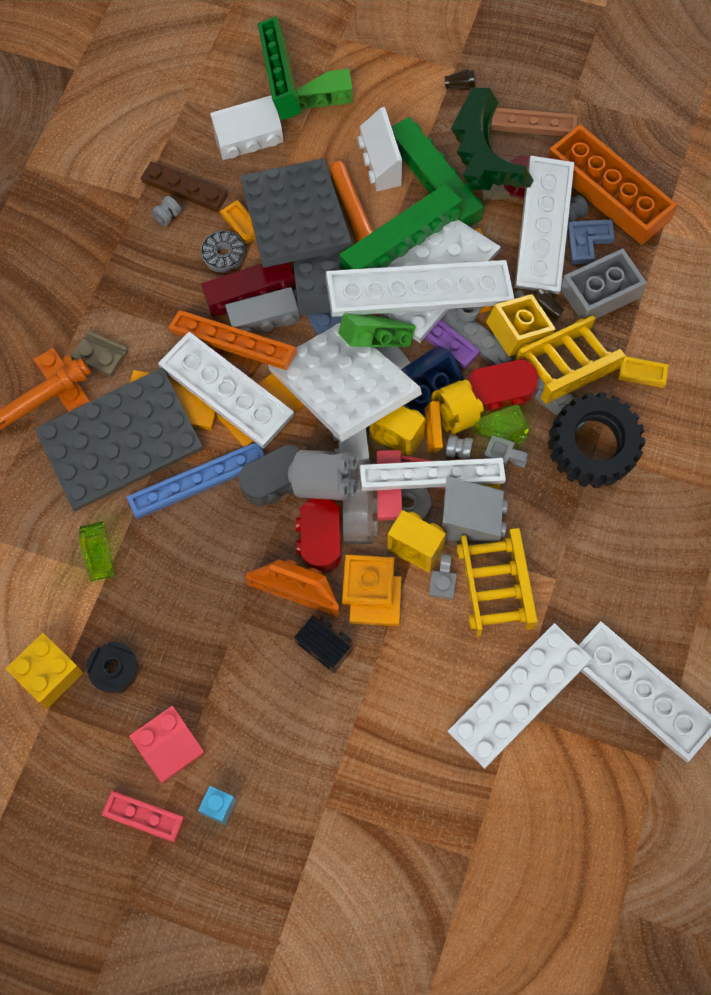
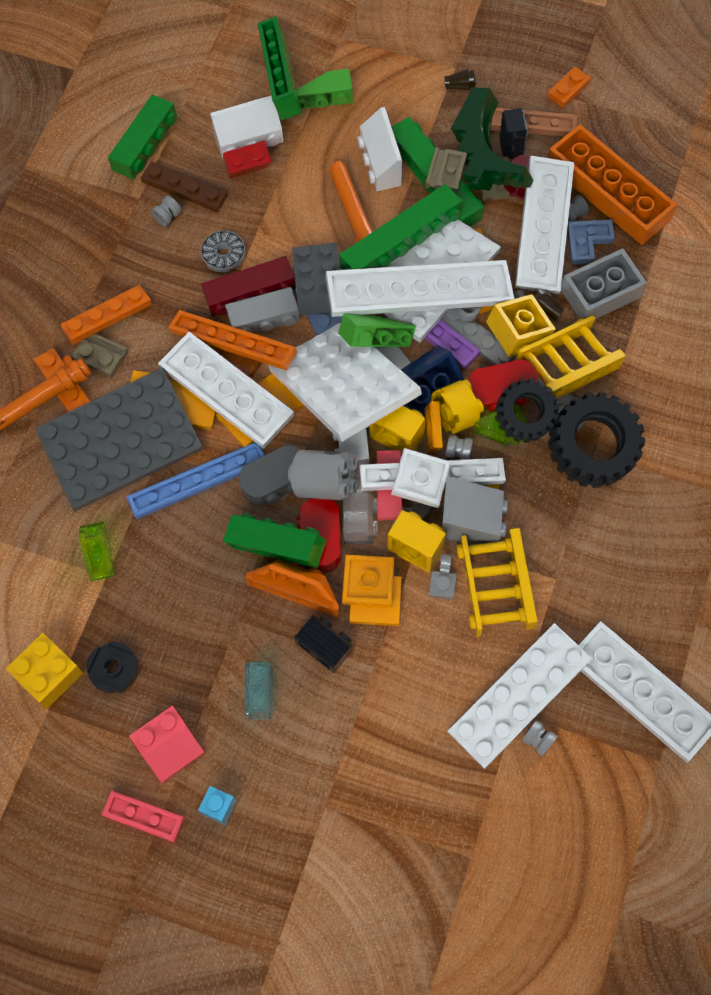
light orange tile [220,200,256,244] -> none
dark grey plate [240,158,352,268] -> none
light grey plate [484,435,528,468] -> none
yellow tile [618,356,669,388] -> none
none -> orange plate [60,285,152,345]
none -> green brick [108,94,177,180]
none -> red brick [223,141,272,179]
none -> green brick [223,513,326,568]
none -> clear light blue brick [245,662,273,720]
none -> white tile [391,448,451,508]
none -> dark tan plate [425,147,467,194]
none -> black tyre [495,378,559,443]
none -> black brick [499,108,528,159]
none -> light grey wheel [521,720,558,757]
none -> orange plate [547,67,591,108]

